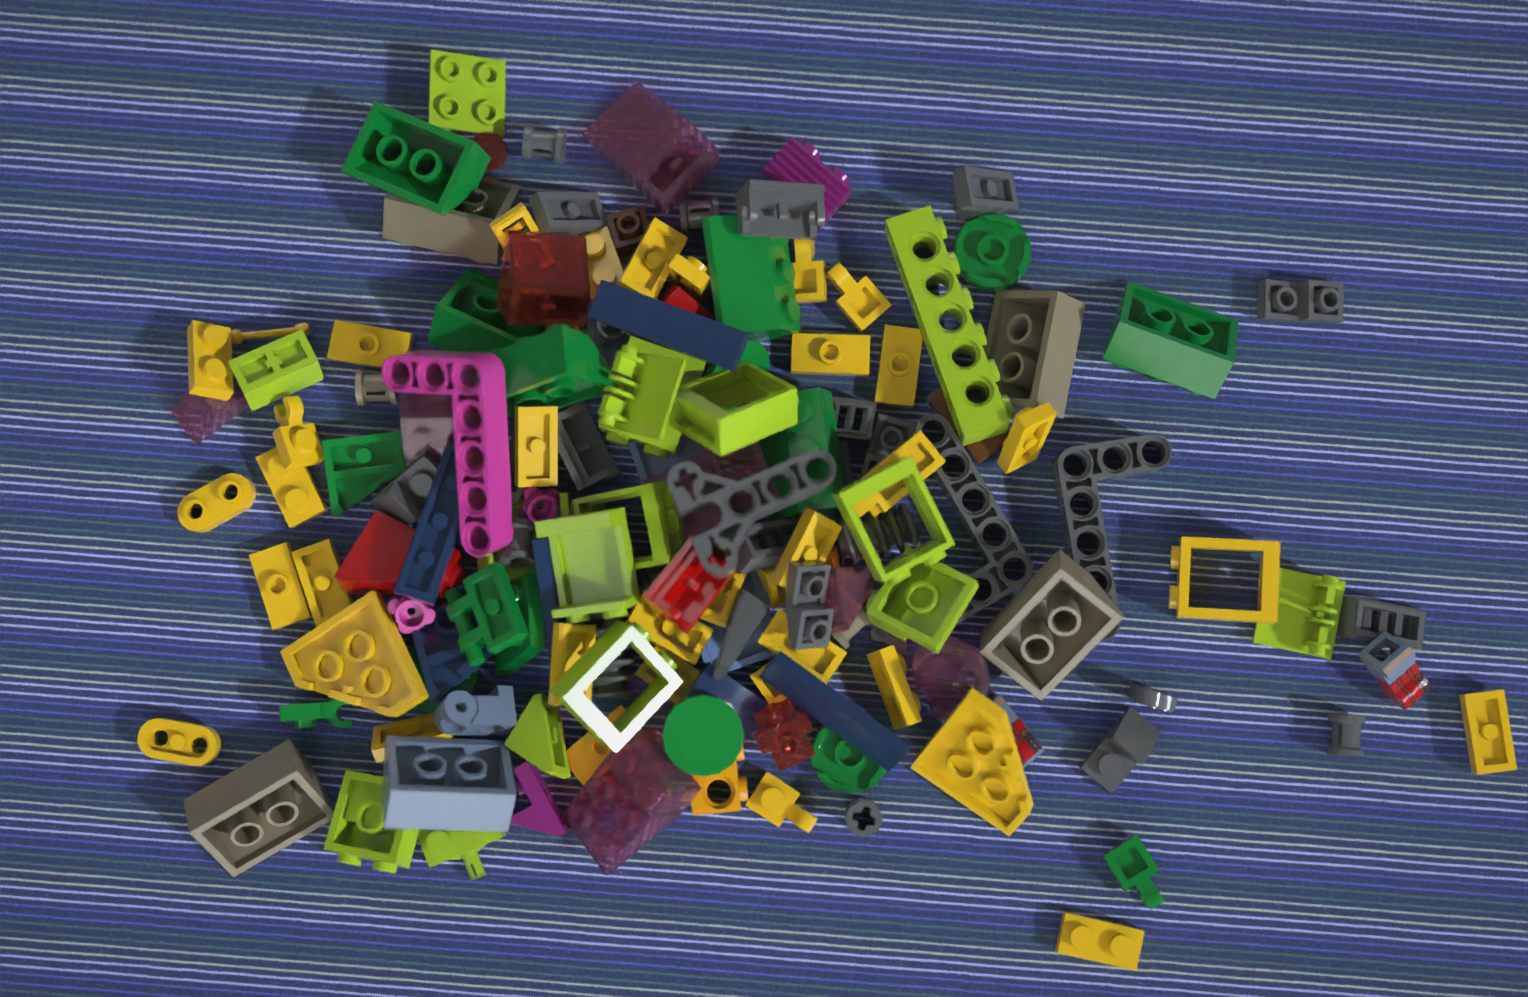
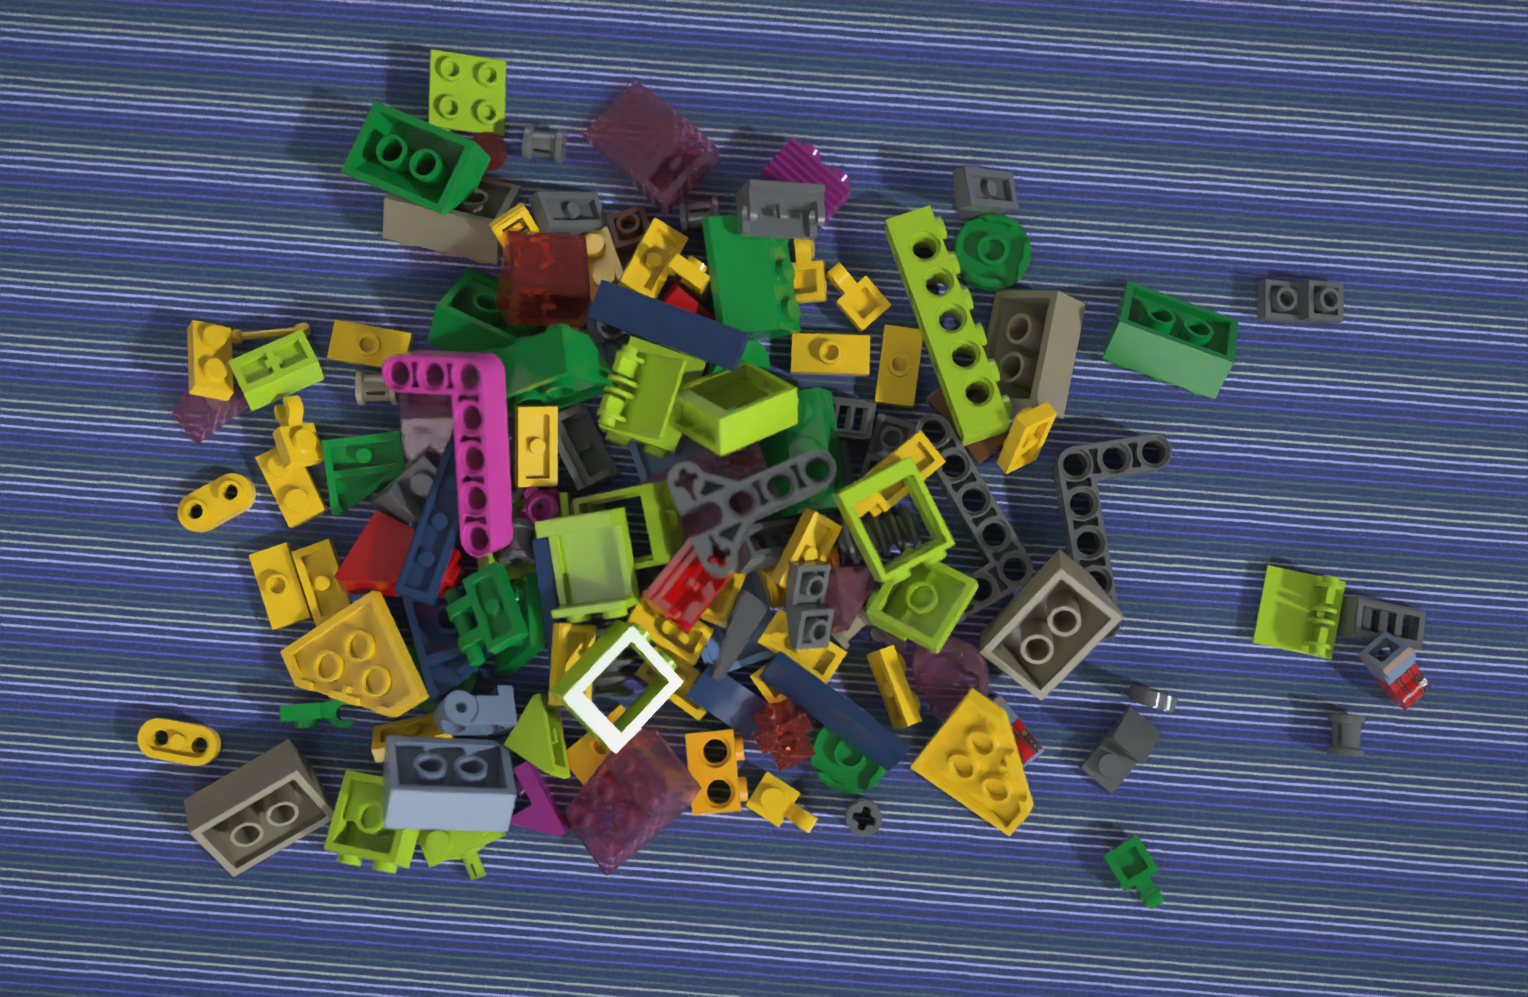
dark pink plate [387,597,435,634] -> none
green tile [662,693,744,777] -> none
yellow plate [1055,911,1145,971] -> none
yellow window [1169,536,1280,624] -> none
yellow plate [1459,689,1517,775] -> none

